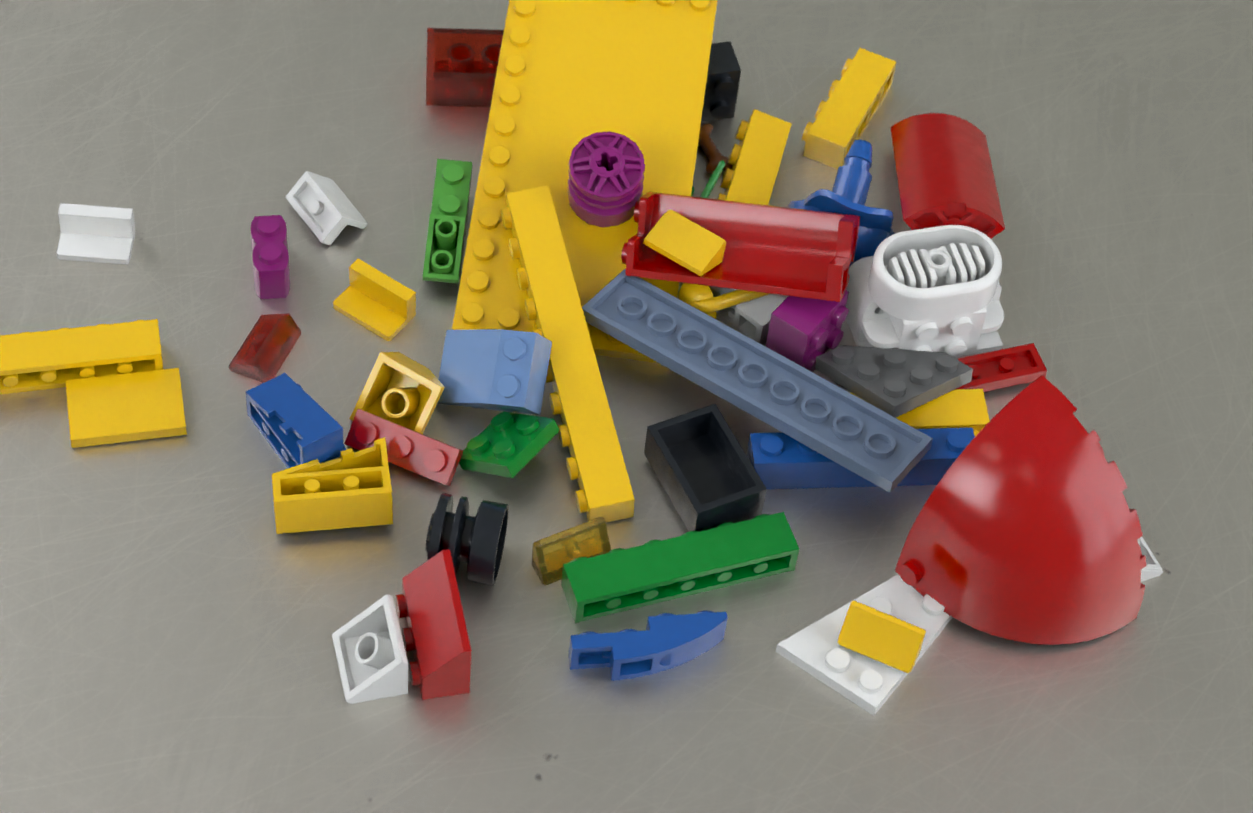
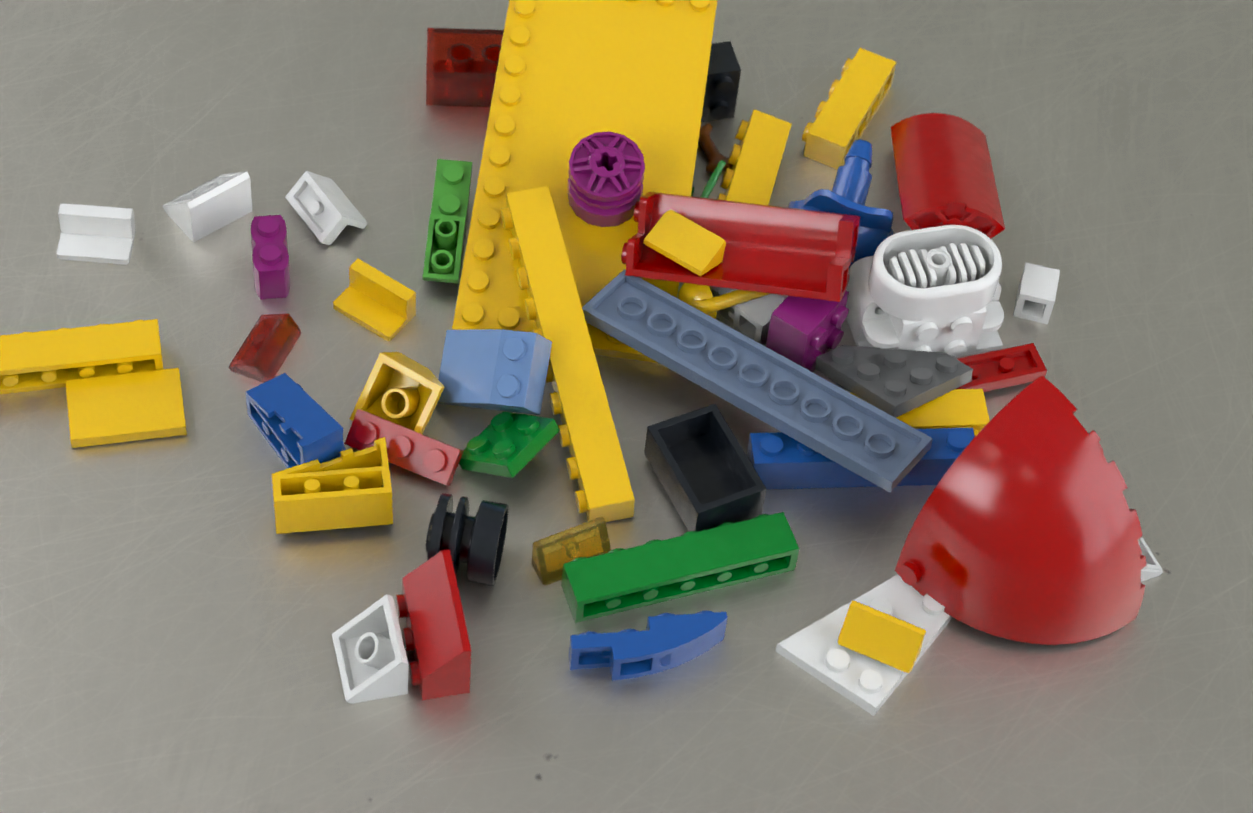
none -> white slope [162,171,253,243]
none -> white brick [1013,263,1060,324]

